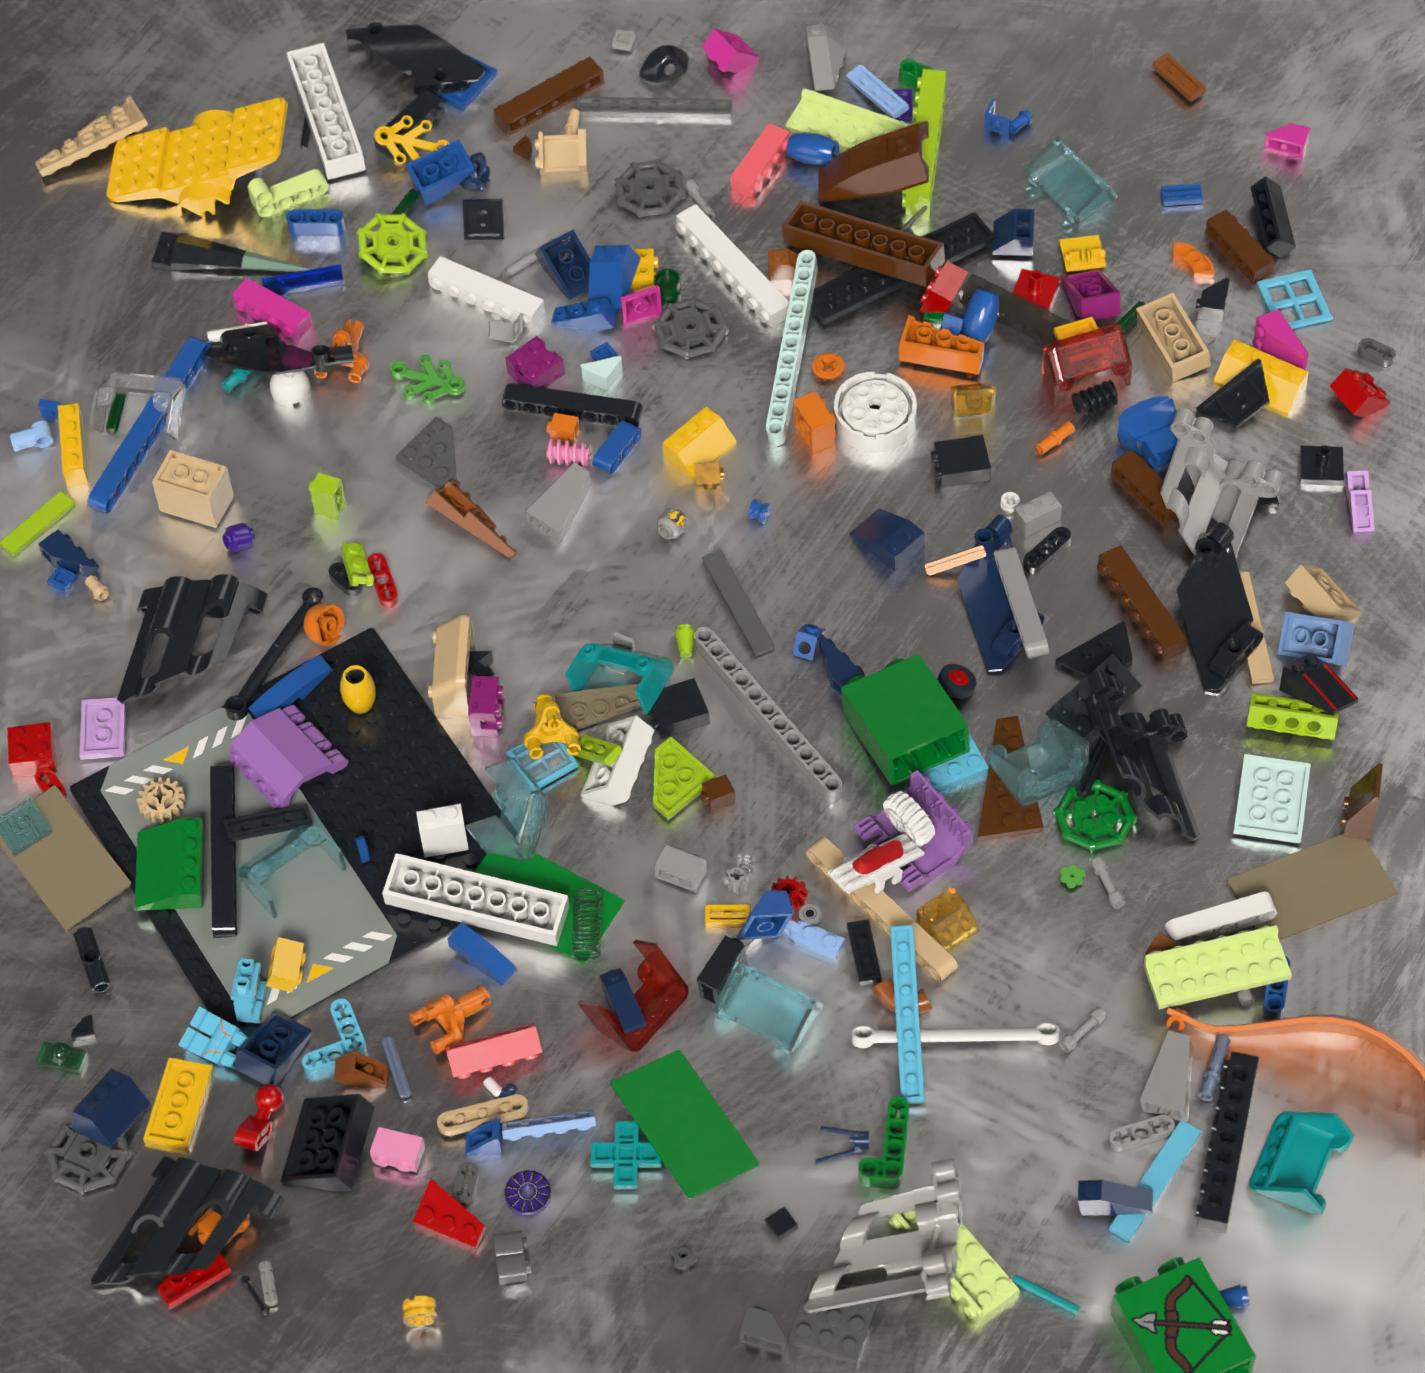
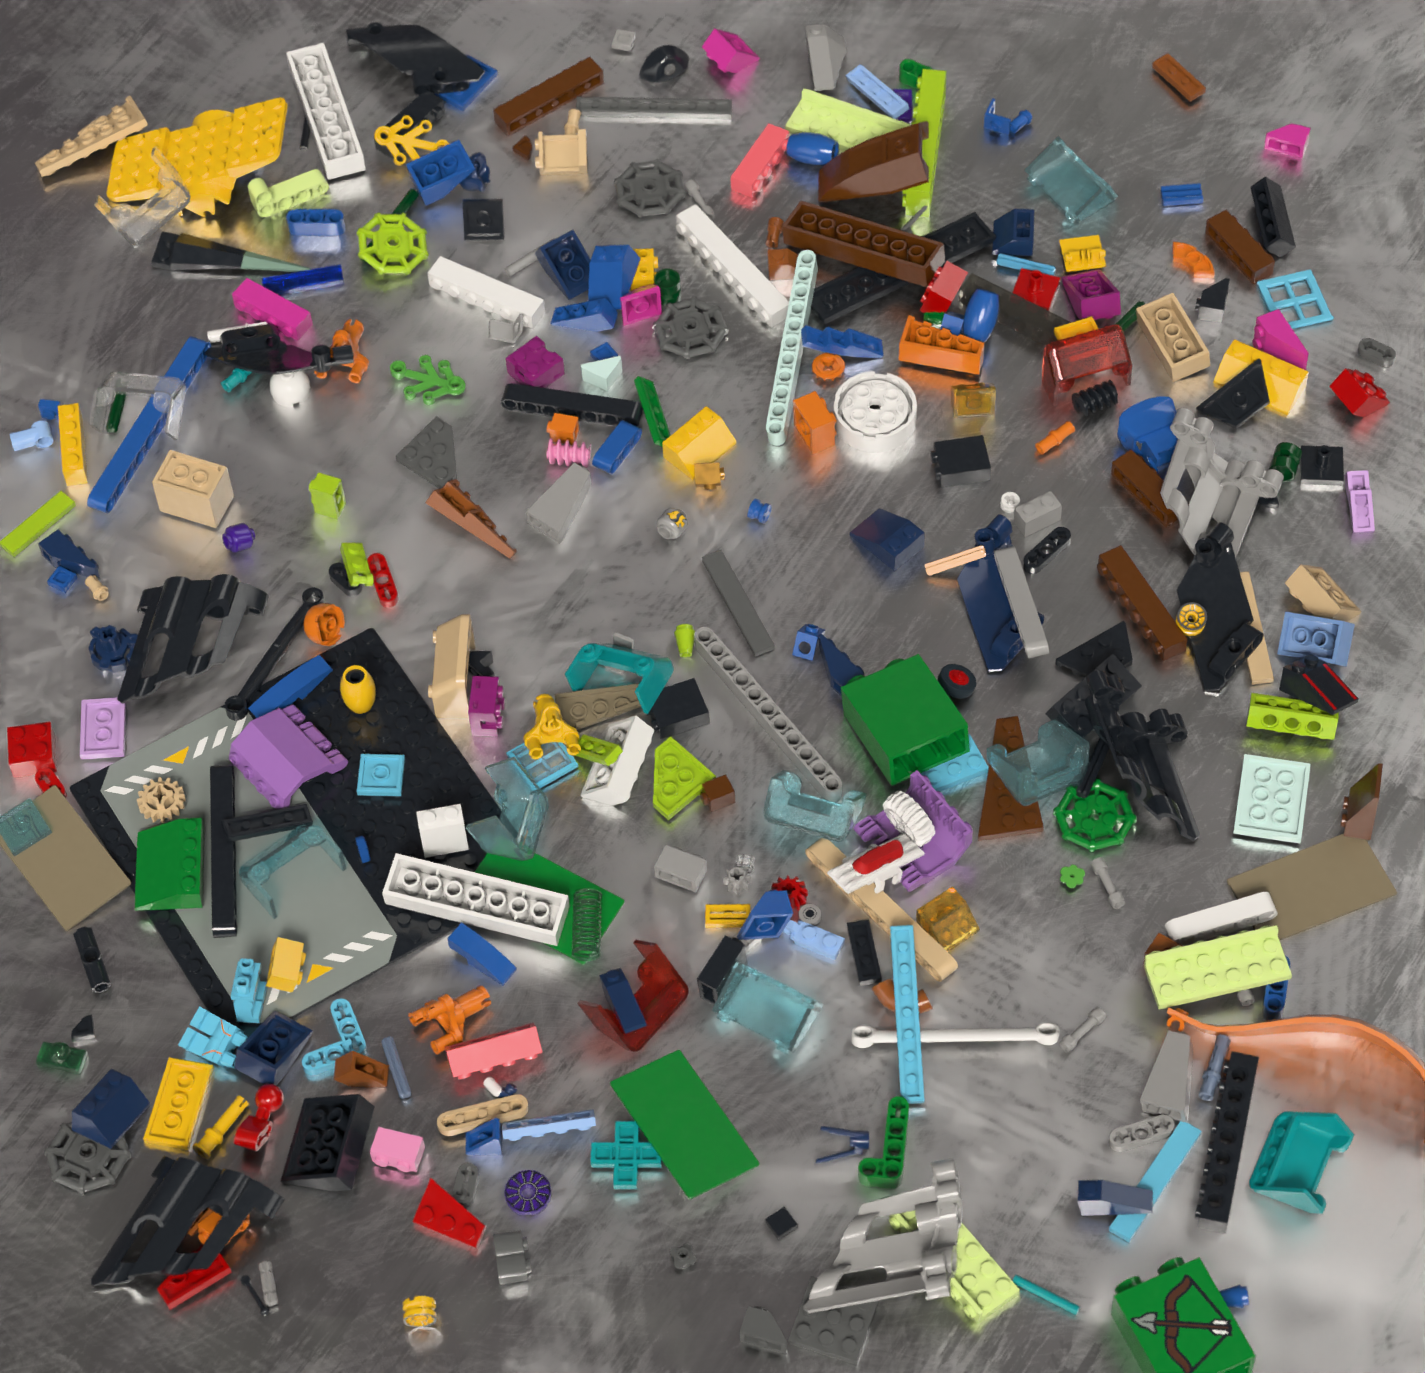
none -> dark blue piece [88,625,138,673]
none -> clear windscreen [94,147,191,246]
none -> yellow pin [192,1095,249,1159]
none -> medium azure tile [357,754,405,796]
none -> green tile [634,376,671,447]
none -> clear light blue windscreen [763,770,867,842]
none -> dark orange pin [765,217,784,248]
none -> blue slope [801,325,884,358]
none -> dark azure axle [997,253,1056,276]
none -> yellow wheel [1175,602,1207,636]
none -> dark green wheel [1269,442,1302,482]

